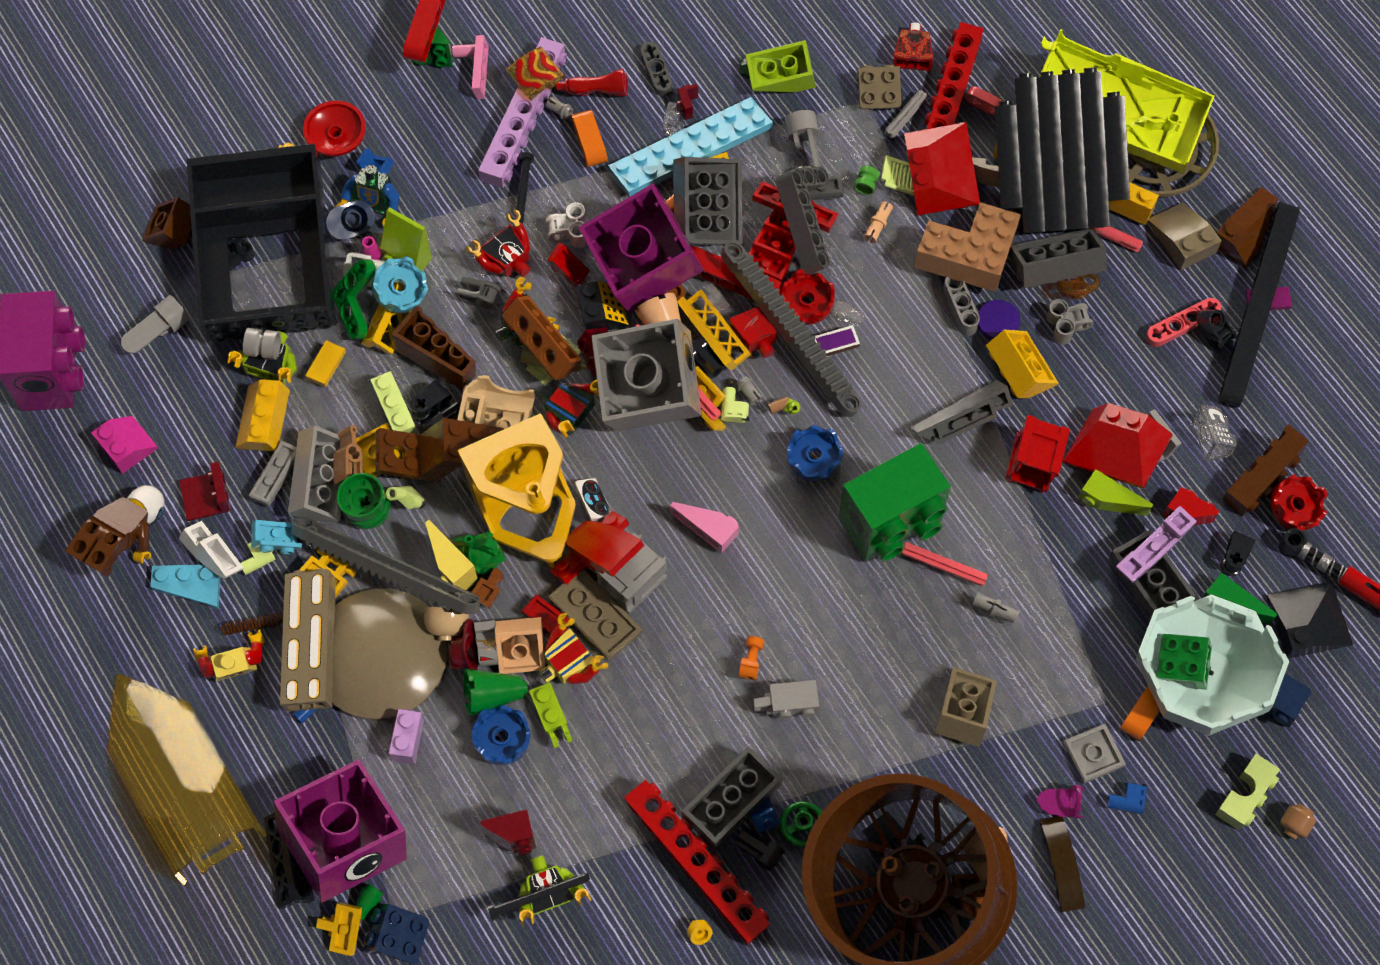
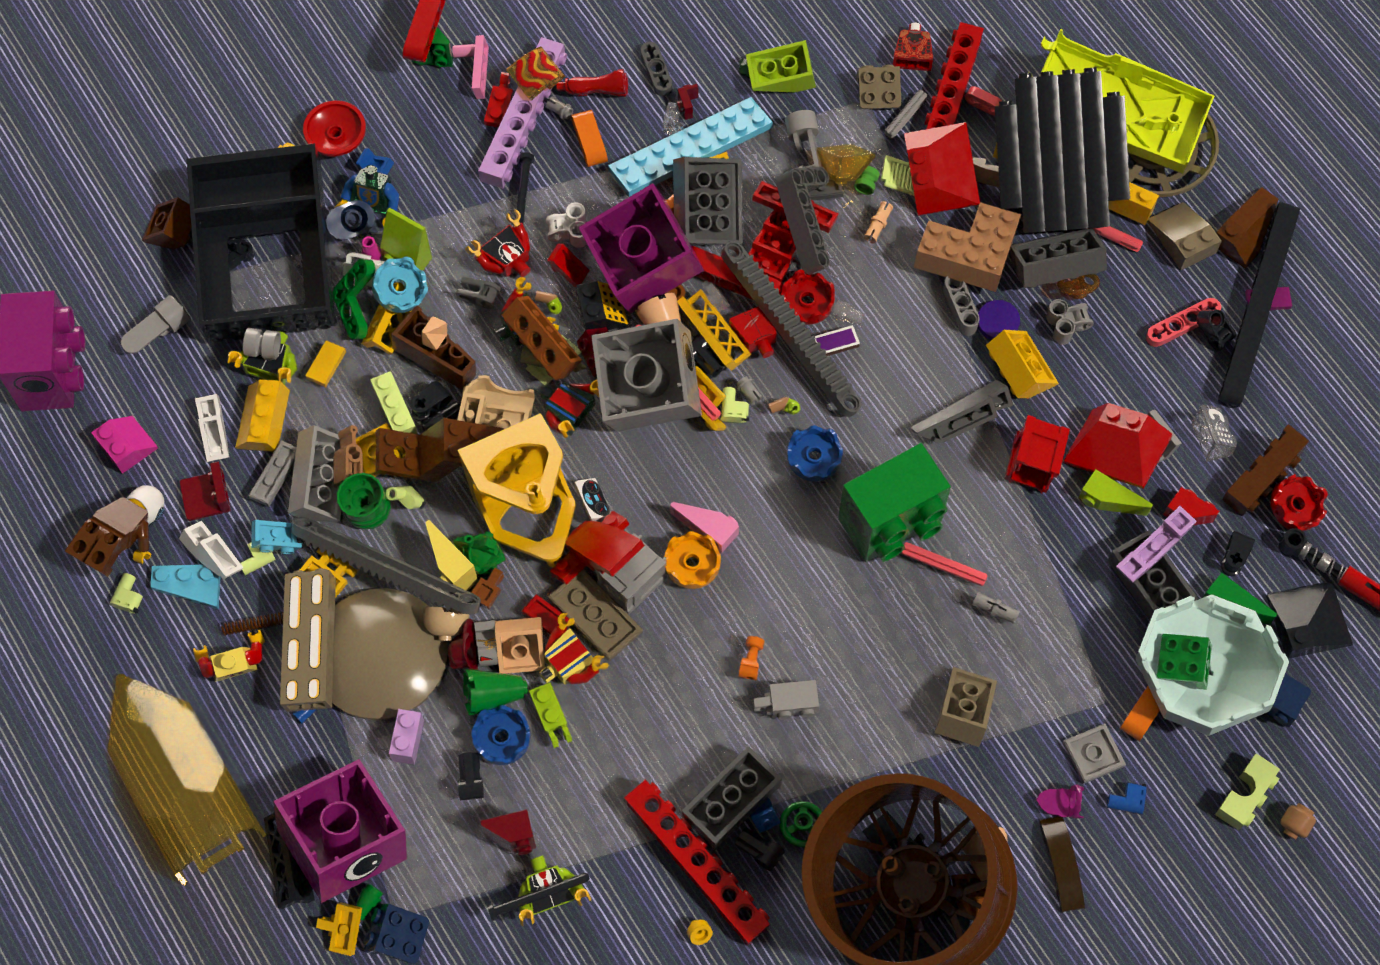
none -> yellowish green piece [110,573,143,614]
none -> white slope [195,394,229,462]
none -> light nougat slope [422,316,447,350]
none -> black piece [458,752,484,801]
none -> red plate [484,72,514,128]
none -> arm [535,291,562,314]
none -> light orange plate [664,531,721,589]
none -> clear yellow slope [817,144,875,184]

